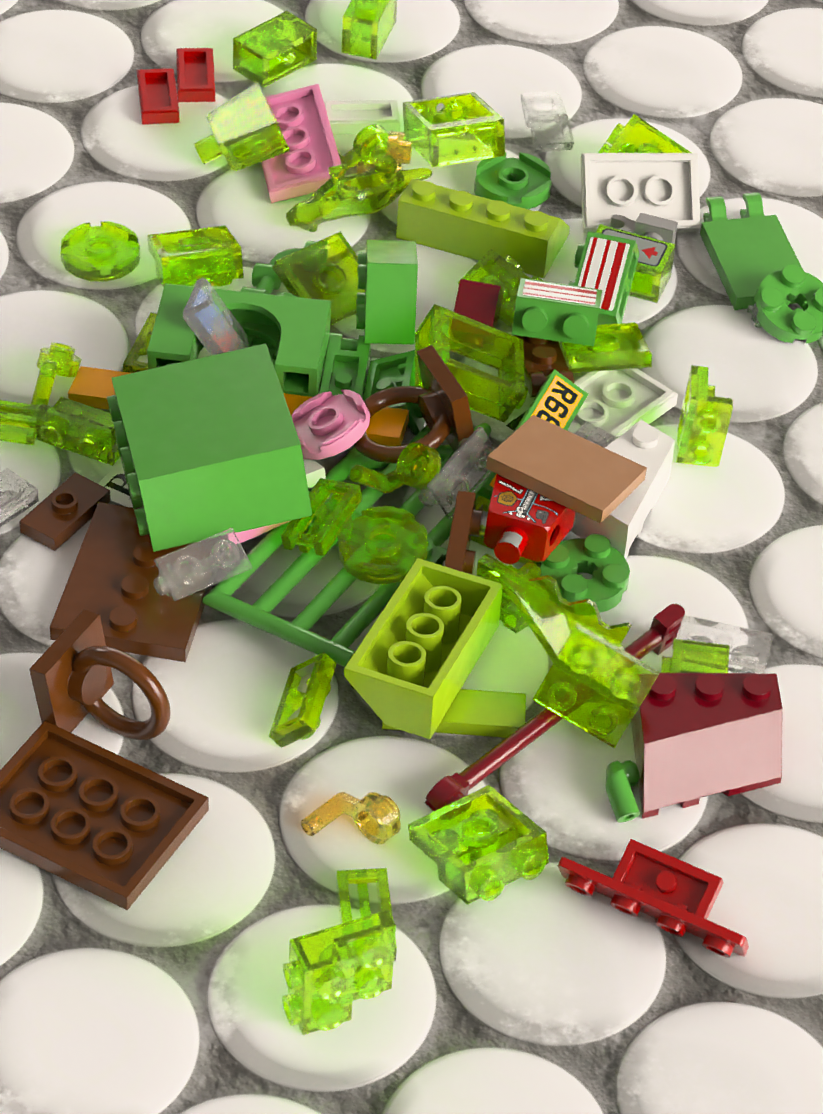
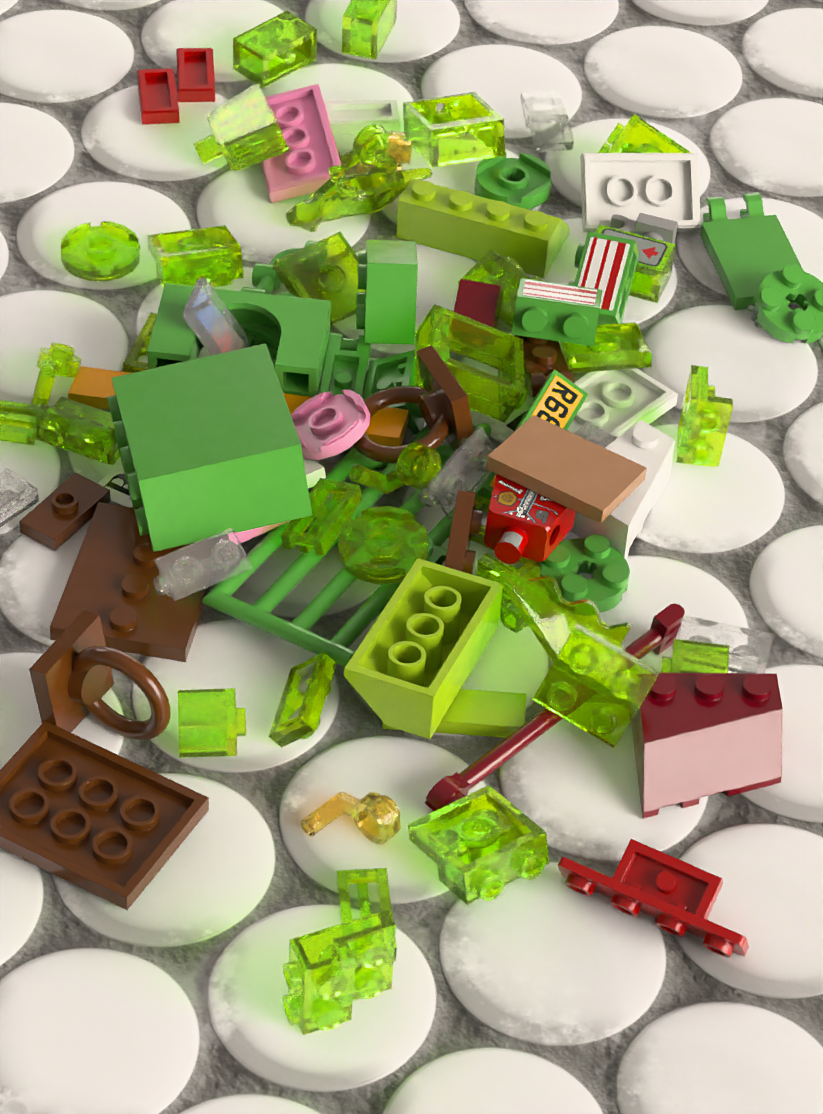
bright green arm [605,760,640,823] -> none
none -> clear neon green brick [177,688,246,758]

